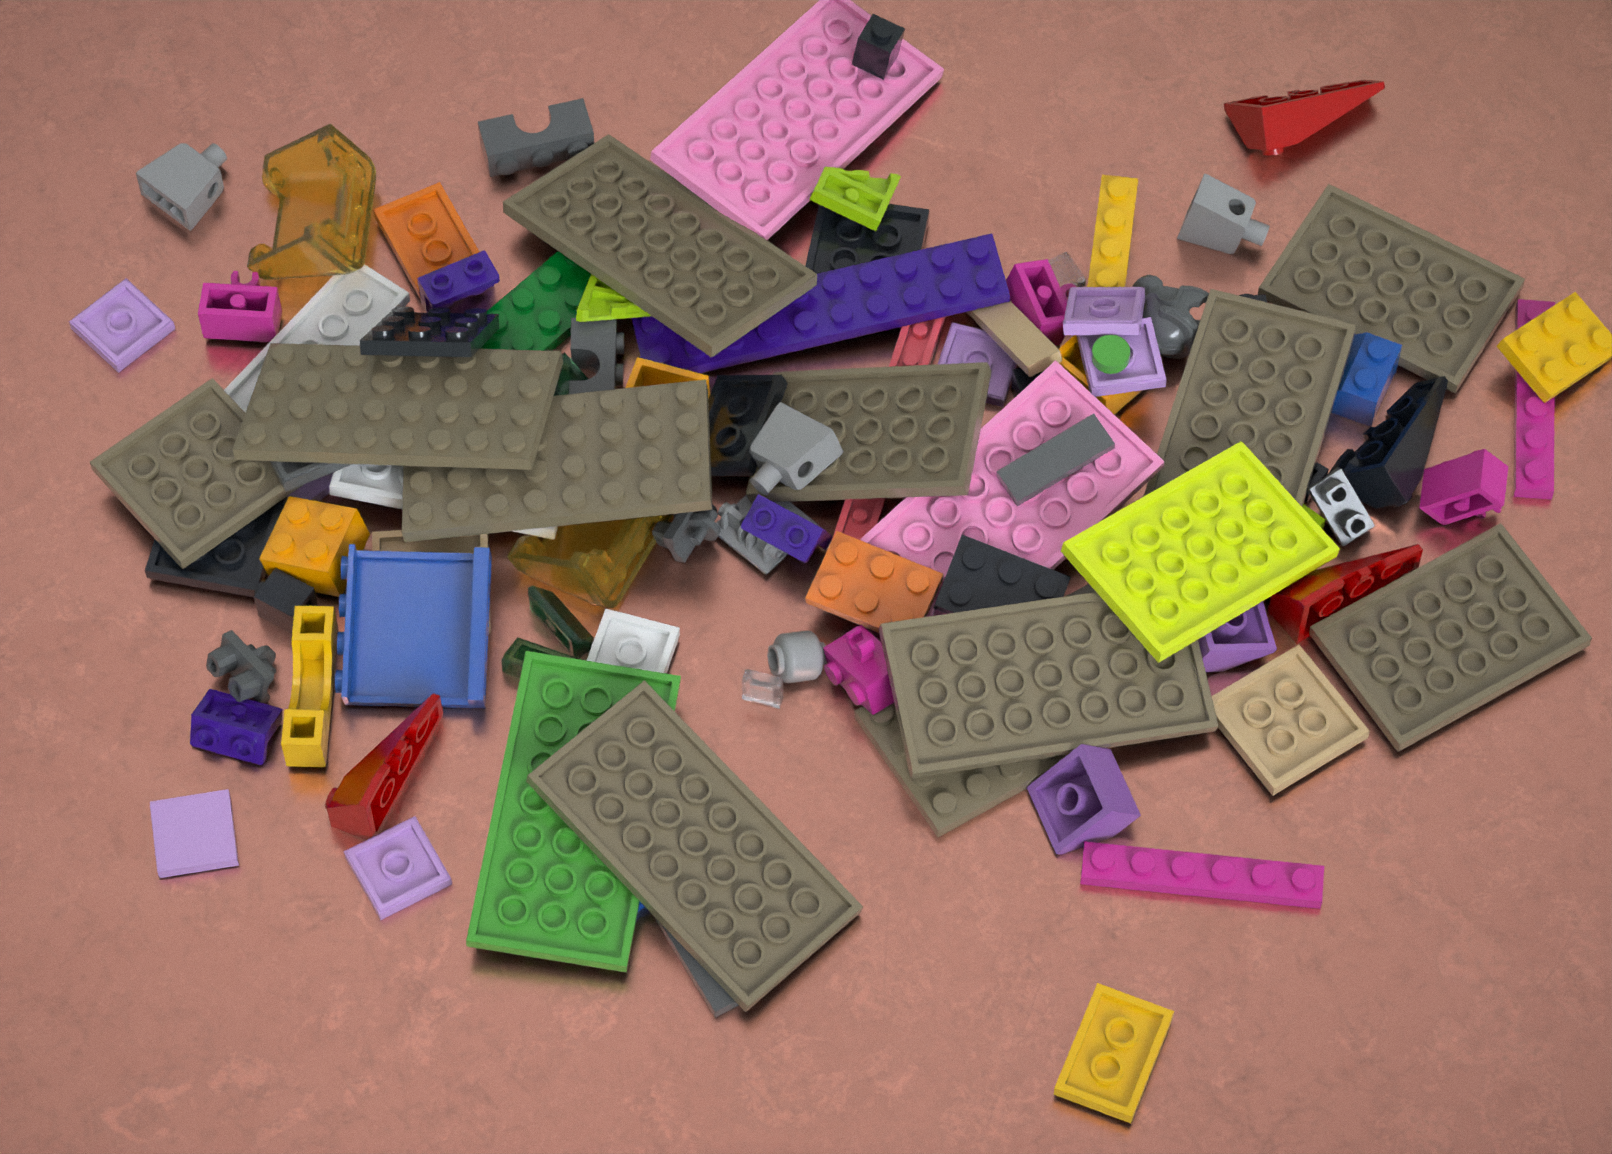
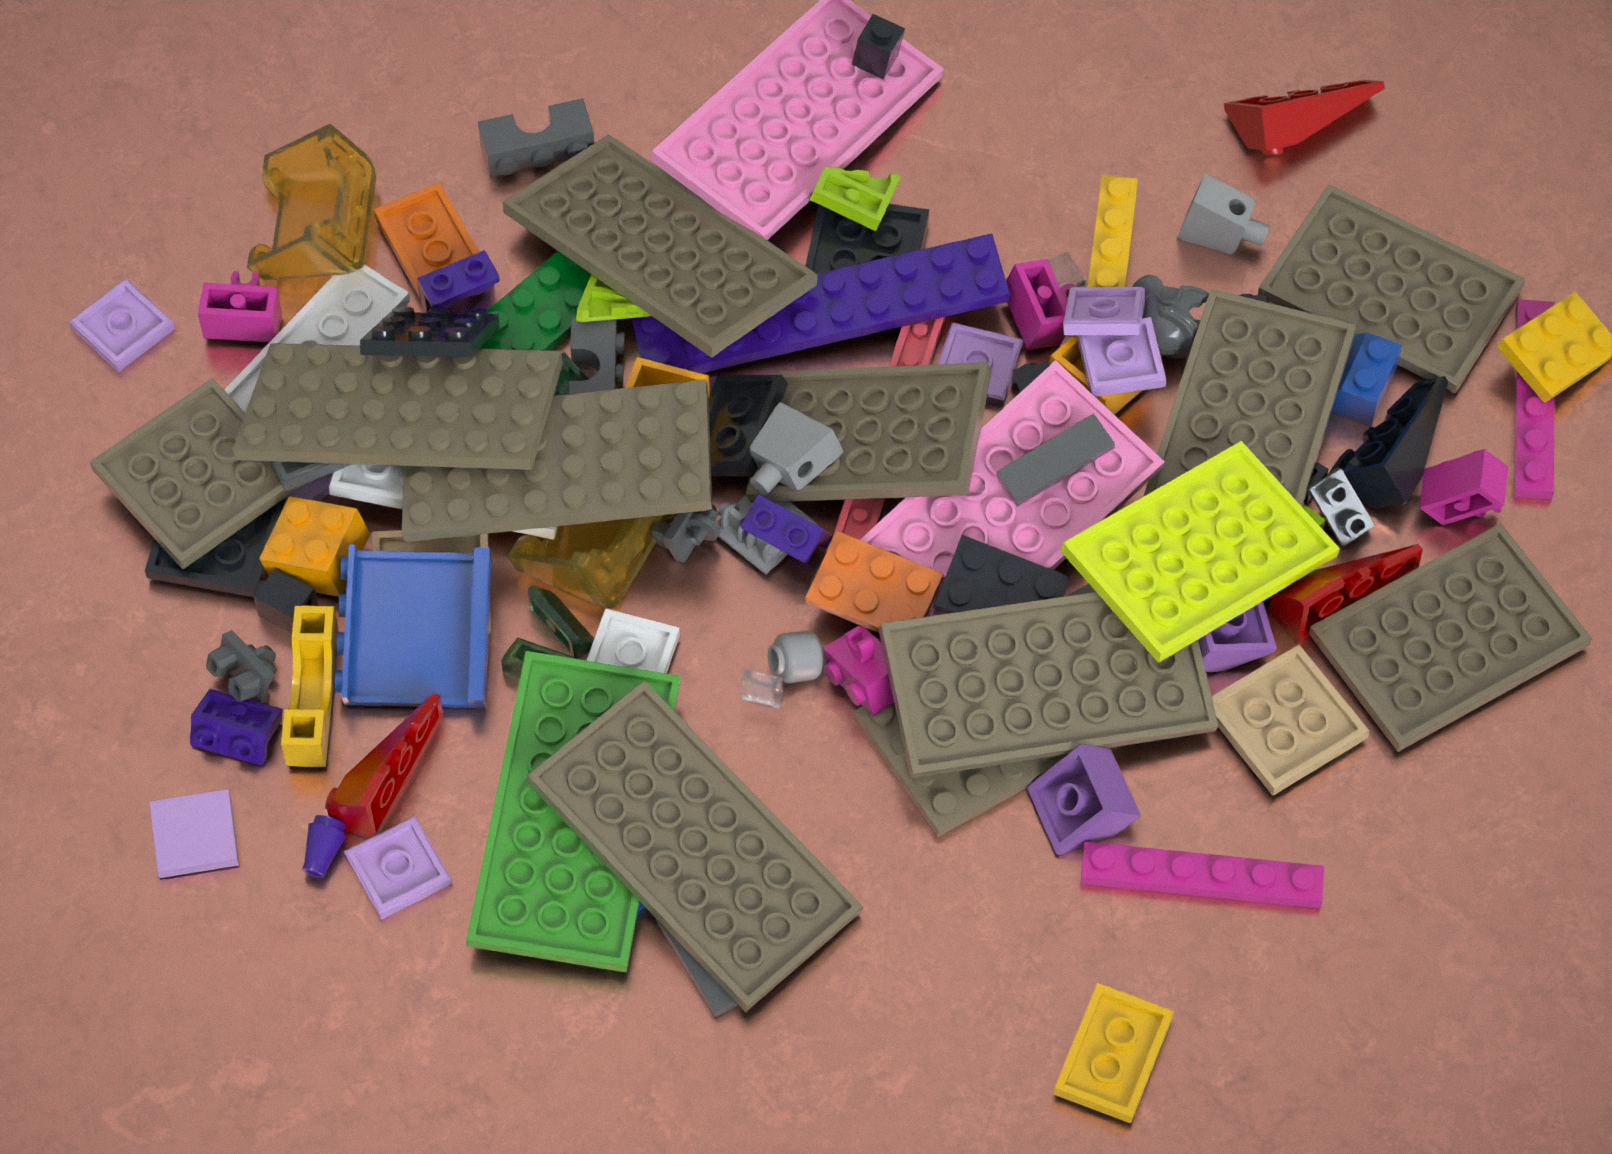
light grey torso [136,143,227,231] -> none
tan tile [966,301,1062,377] -> none
bright green tile [1092,335,1130,374] -> none
none -> dark purple cone [302,815,346,878]

